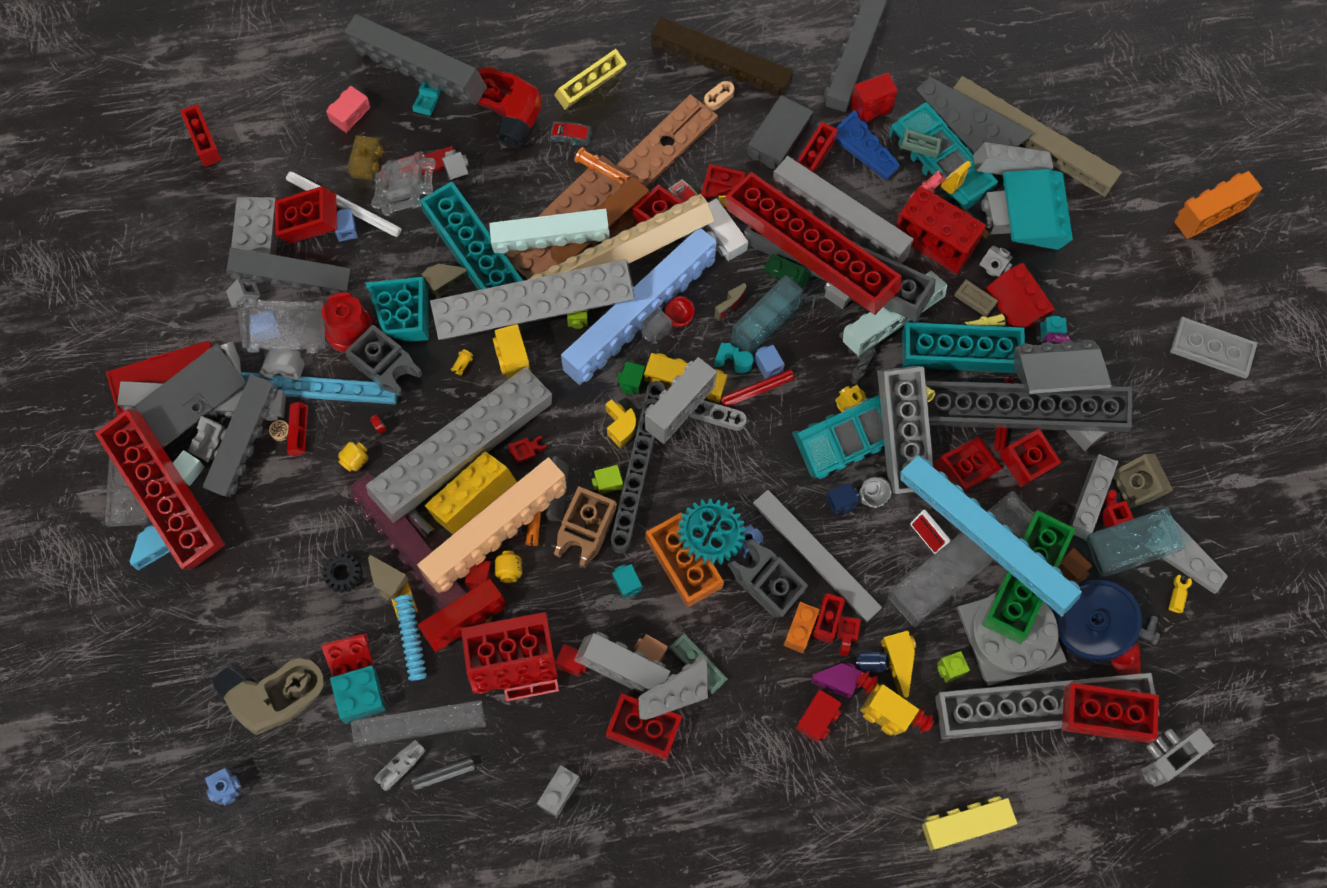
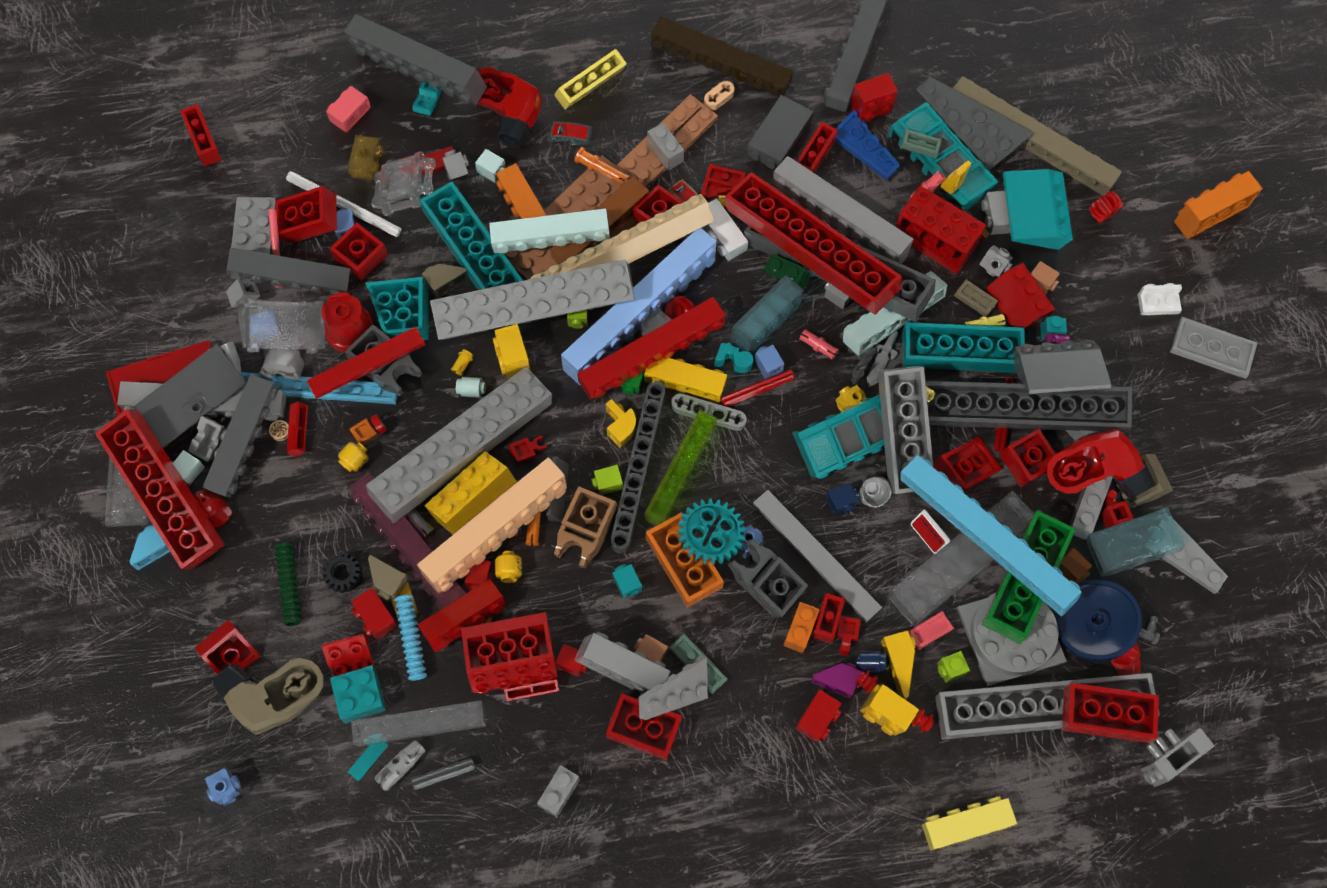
light grey brick [645,357,717,444] -> none
dark tan slope [715,283,747,321] -> none
light grey brick [973,142,1053,175] -> none
yellow bar [1169,575,1192,613] -> none
none -> red cap [194,490,232,528]
none -> red slope [195,619,261,674]
none -> coral bar [268,209,283,288]
none -> dark green piece [274,542,302,626]
none -> red tile [306,327,425,399]
none -> red brick [329,222,388,281]
none -> teal sticker [348,736,388,781]
none -> orange tile [349,418,378,445]
none -> red brick [351,587,398,640]
none -> light aqua brick [456,377,486,398]
none -> light aqua brick [475,149,506,183]
none -> orange brick [496,163,547,219]
none -> red brick [577,297,726,400]
none -> clear neon green brick [645,410,717,526]
none -> light grey brick [647,123,684,171]
none -> coral pin [799,329,839,360]
none -> light grey sword [867,331,898,387]
none -> coral tile [908,611,954,651]
none -> nougat brick [1031,261,1060,295]
none -> red piece [1047,428,1154,497]
none -> red gear [1089,191,1123,223]
none -> white bracket [1138,283,1182,315]

